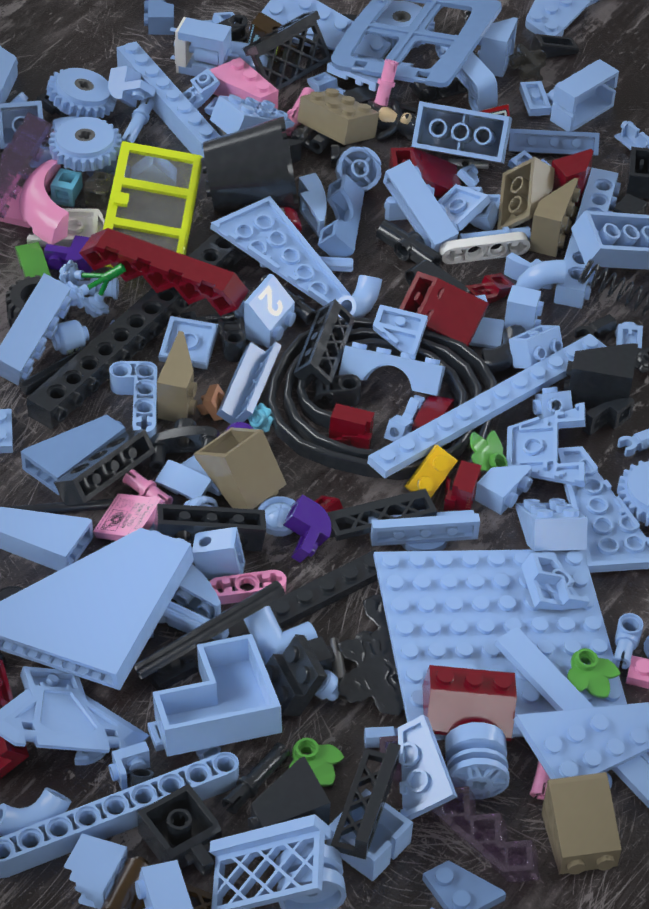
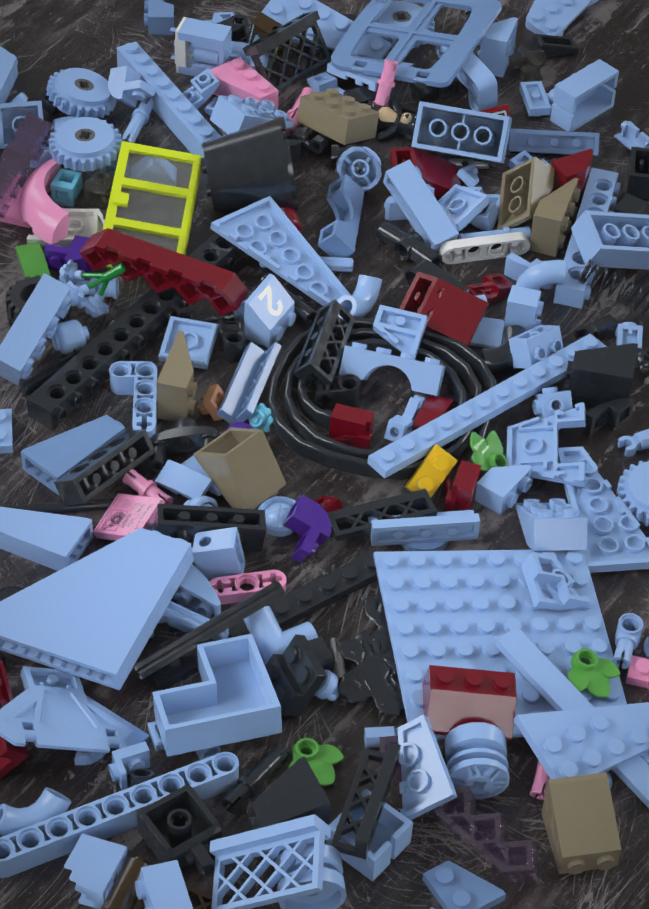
light blue slope [298,173,327,238] -> none

